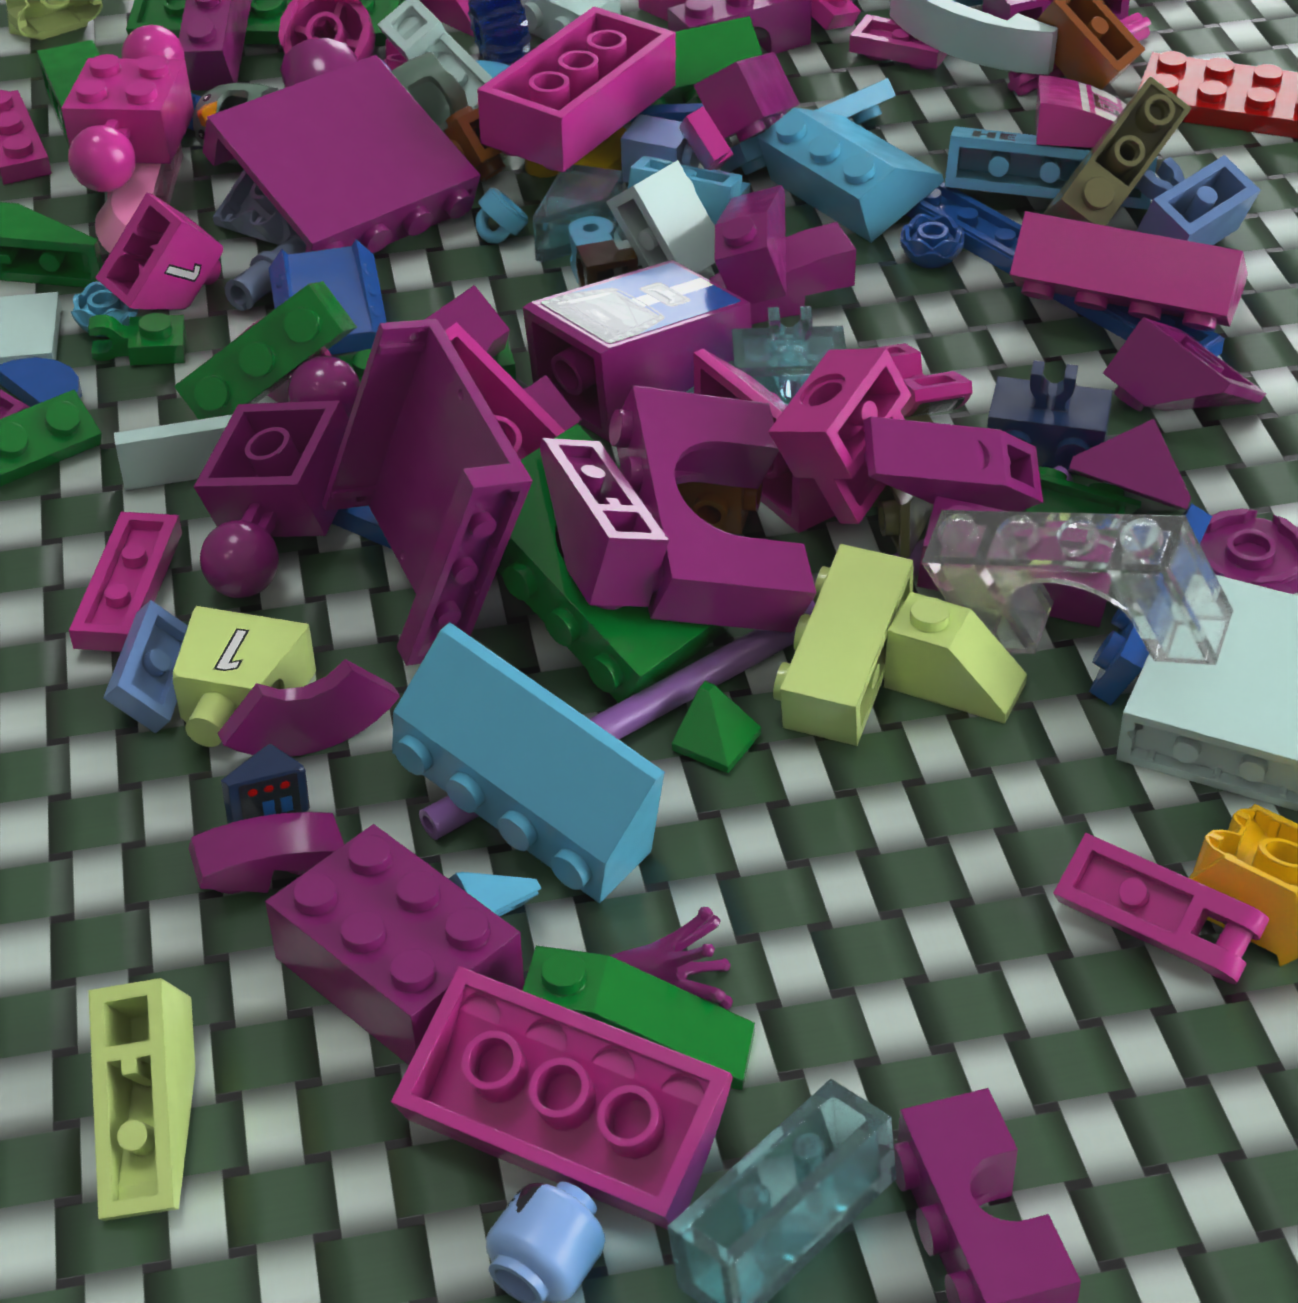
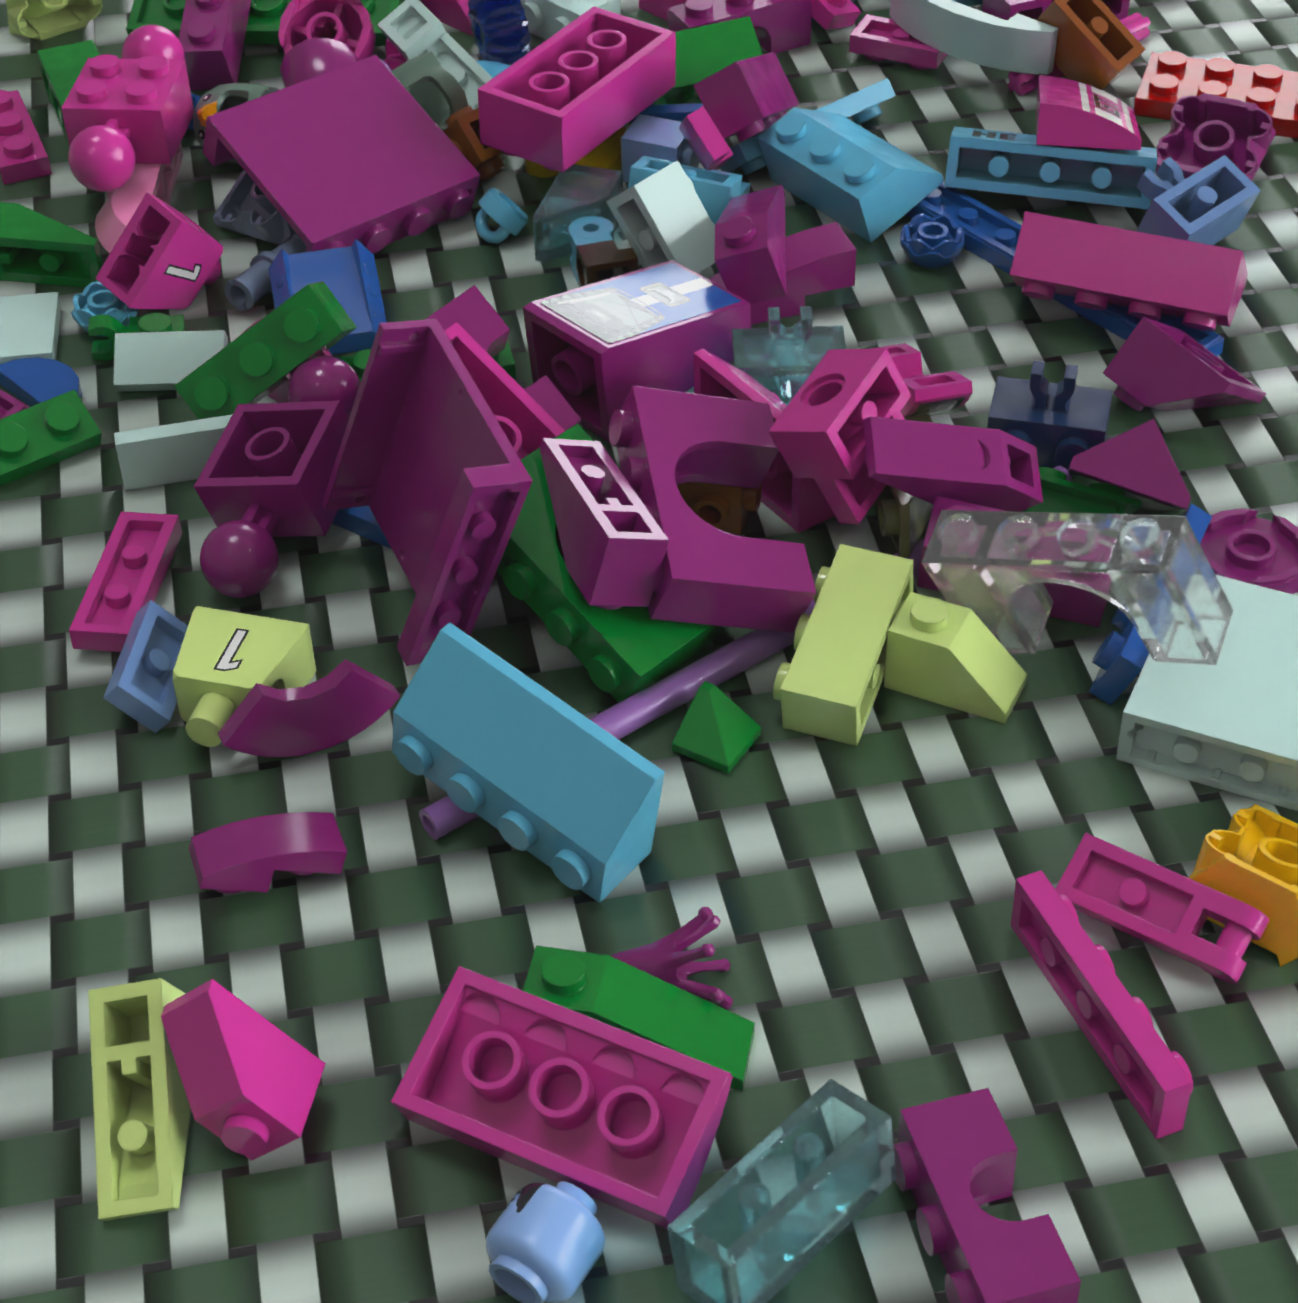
slope [221,743,310,824] -> none
magenta brick [265,824,525,1065] -> none
medium azure slope [449,872,541,917] -> none
olive slope [1043,76,1192,226] -> none
none -> light aqua tile [113,330,228,392]
none -> dark pink slope [161,979,325,1161]
none -> dark pink plate [1011,870,1193,1139]
none -> magenta slope [1155,93,1276,181]

